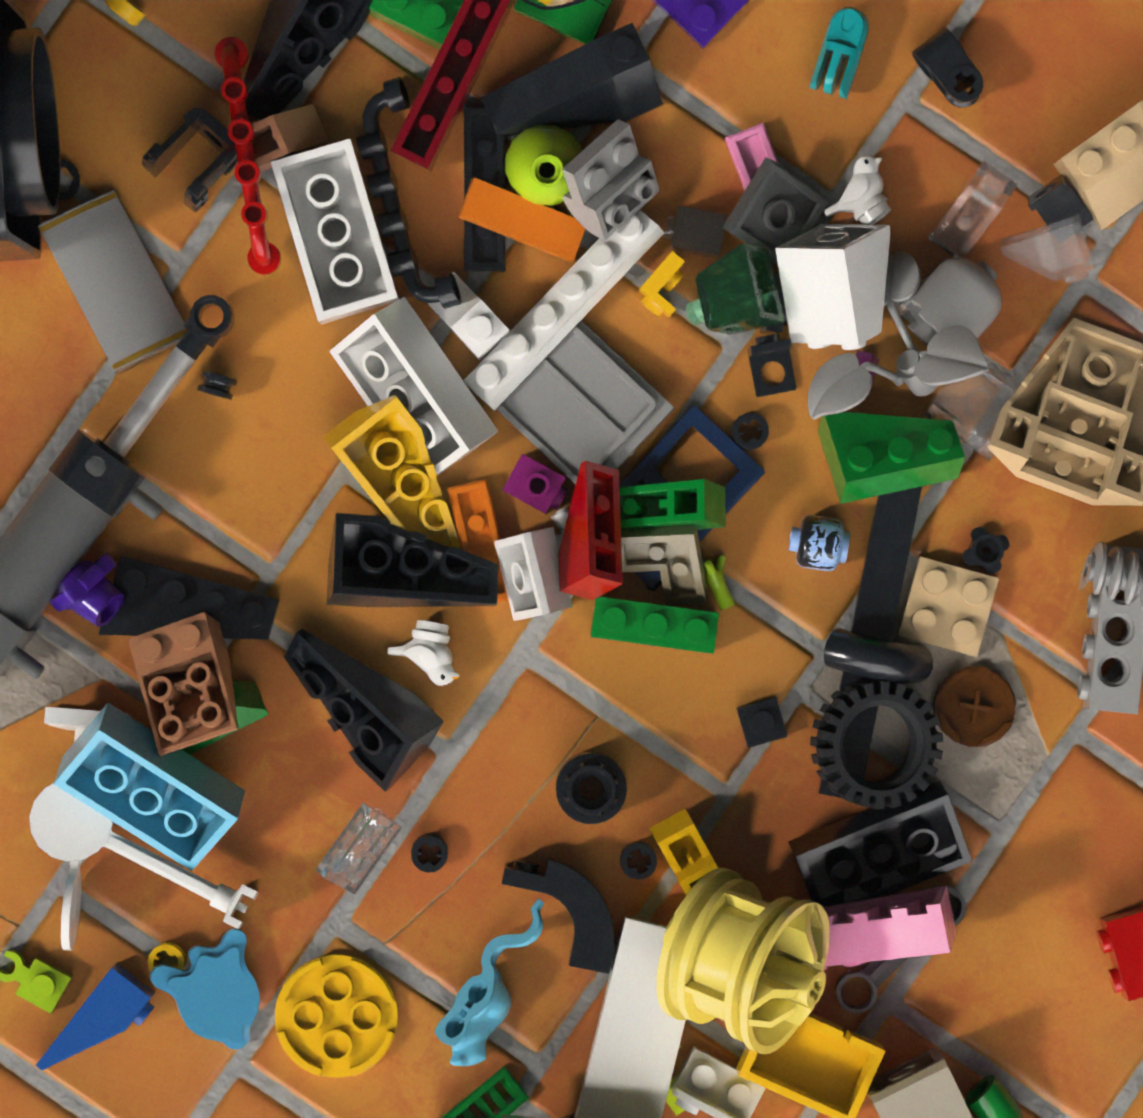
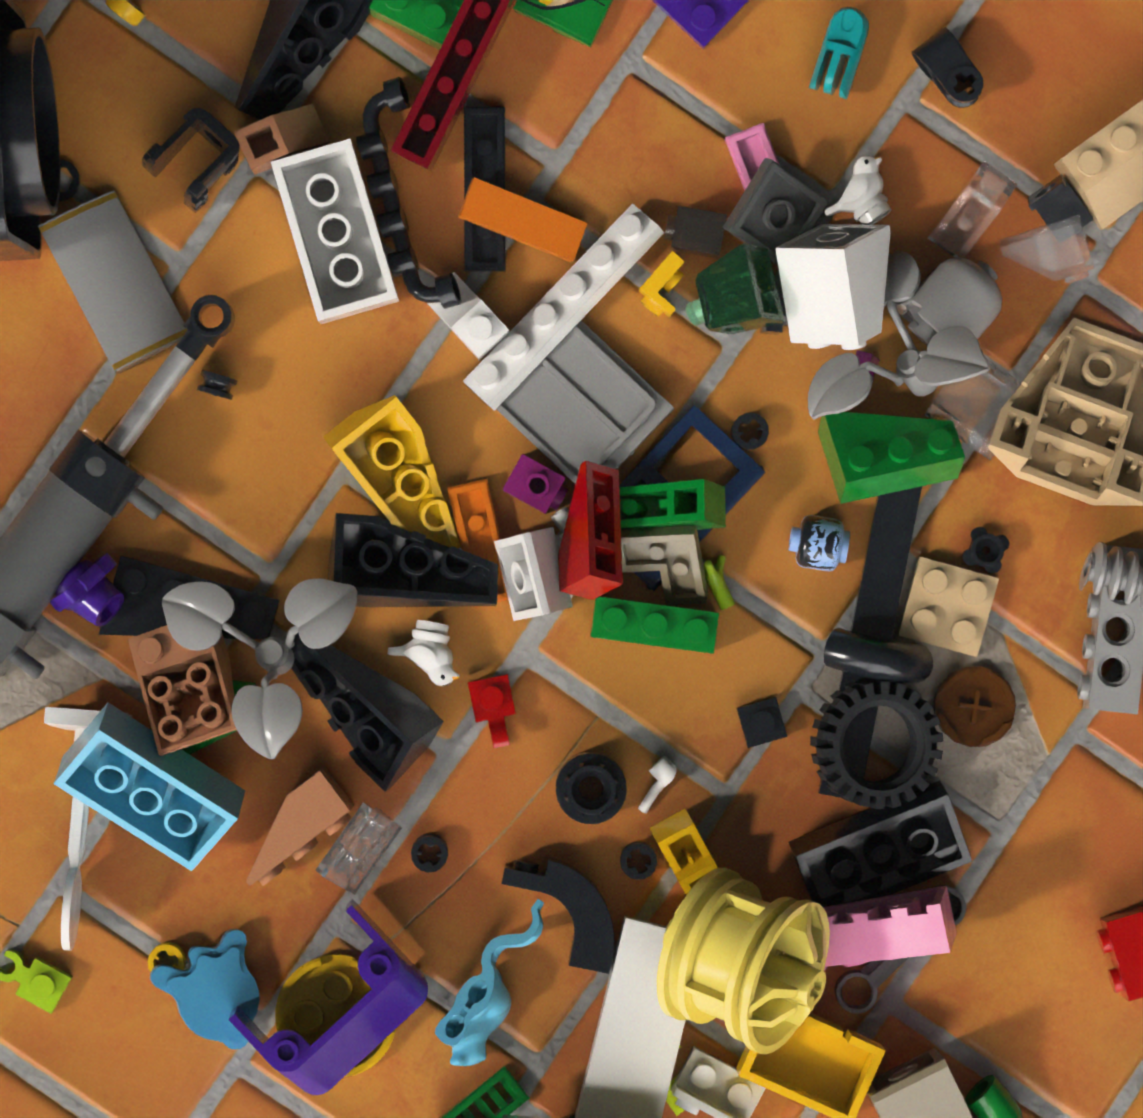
white piece [29,783,258,929] -> none
blue slope [35,963,155,1070] -> none
red bar [214,36,282,275] -> none
white slope [330,297,499,475] -> none
black wedge [480,23,663,135] -> none
lime piece [505,125,583,206] -> none
light grey brick [562,119,660,240] -> none
black bracket [747,334,796,397] -> none
none -> light grey plant [162,578,358,759]
none -> dark purple windscreen [228,899,428,1095]
none -> nougat slope [246,766,354,886]
none -> red plate [468,674,516,748]
none -> white hand [638,756,677,814]

